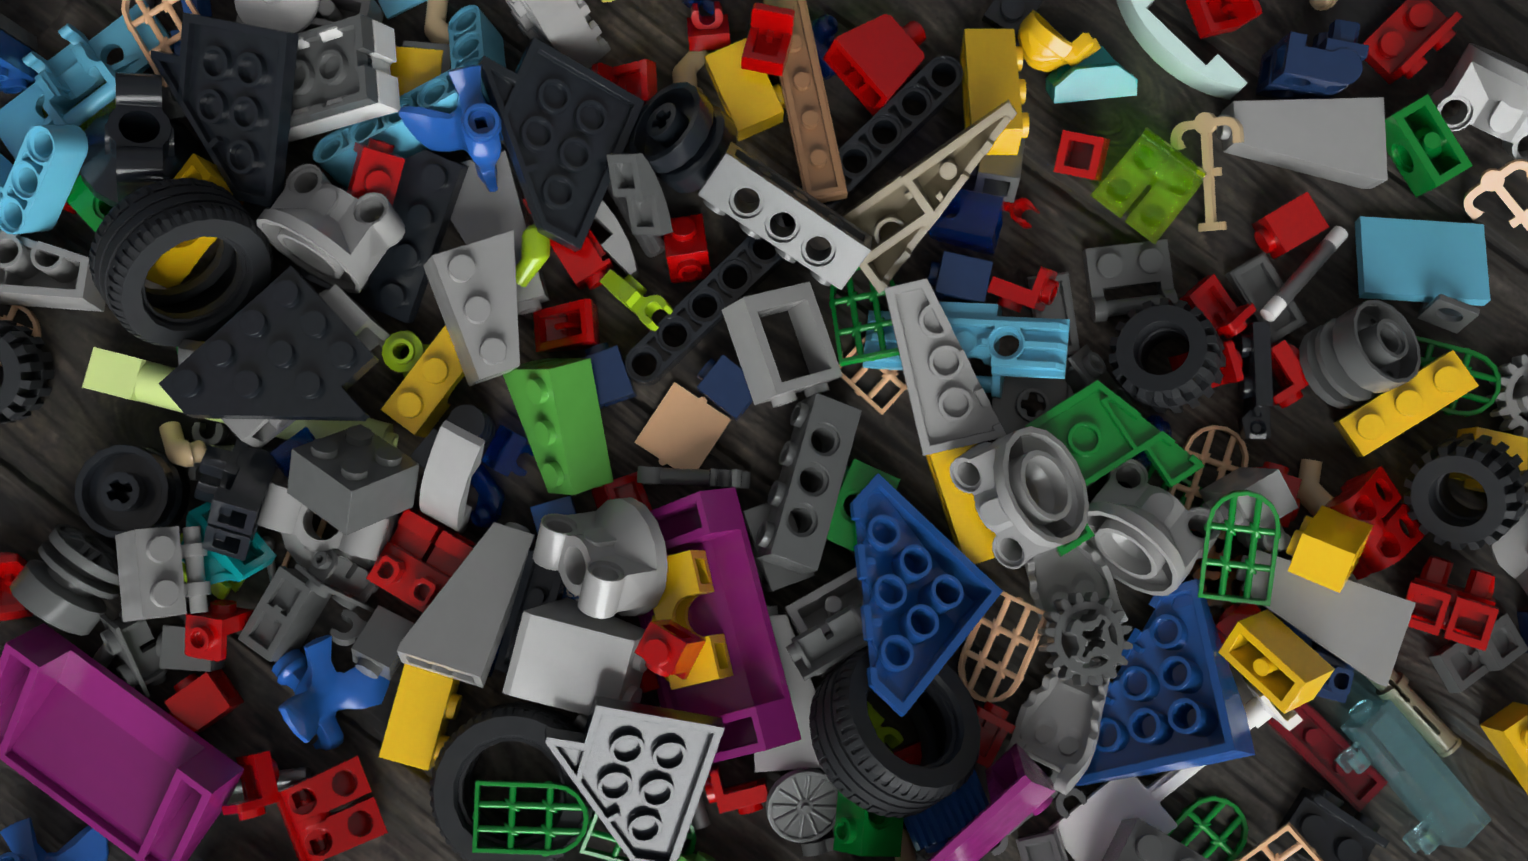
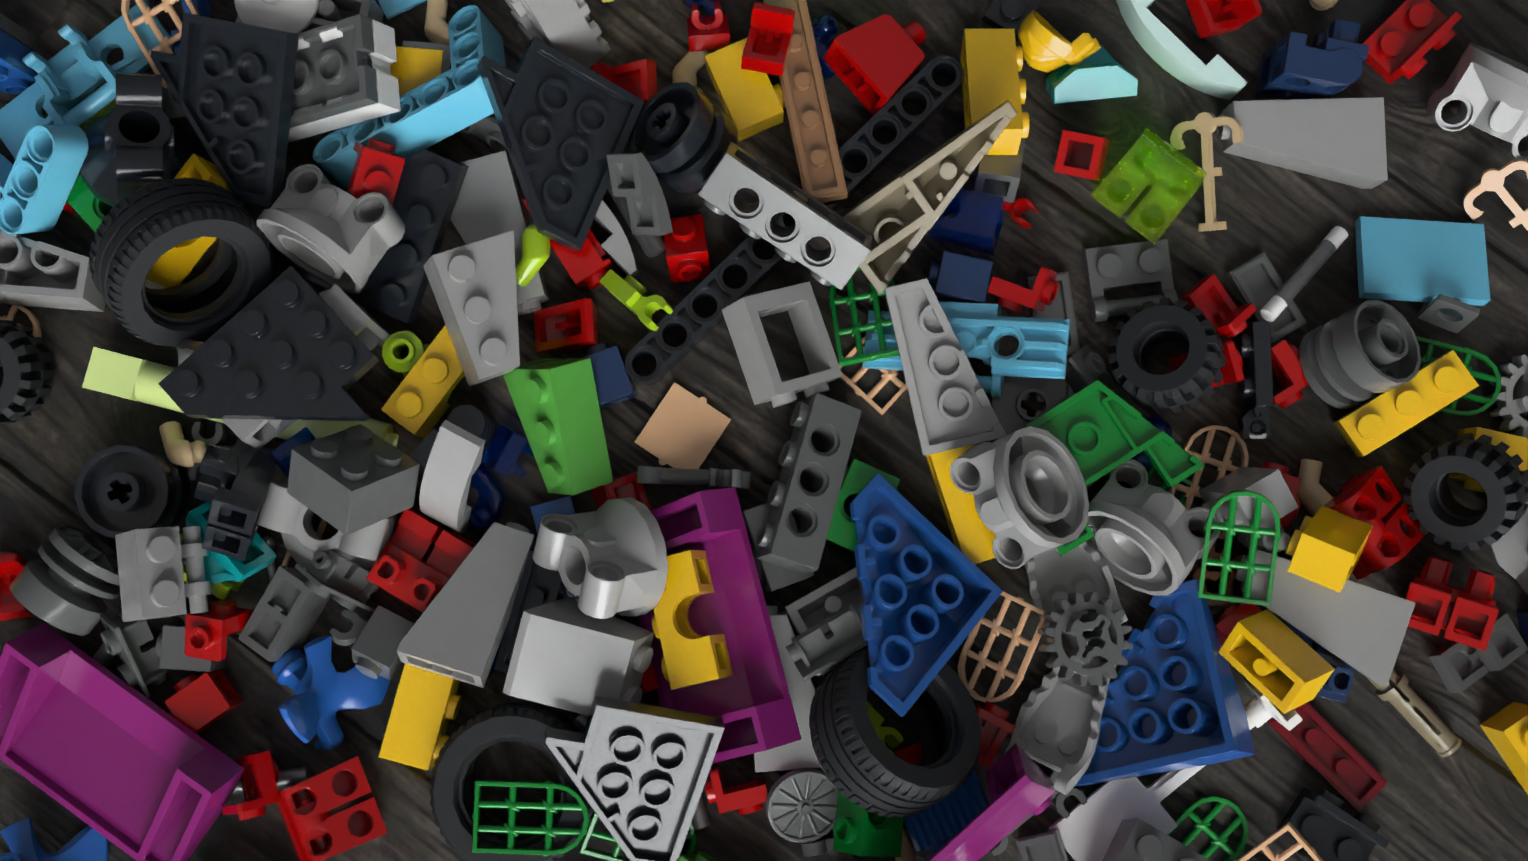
blue animal [398,65,504,192] -> none
red brick [634,619,706,680] -> none
dark blue brick [696,355,753,422] -> none
red brick [1252,191,1329,259] -> none
clear light blue brick [1335,699,1492,855] -> none
green brick [1385,94,1473,197] -> none

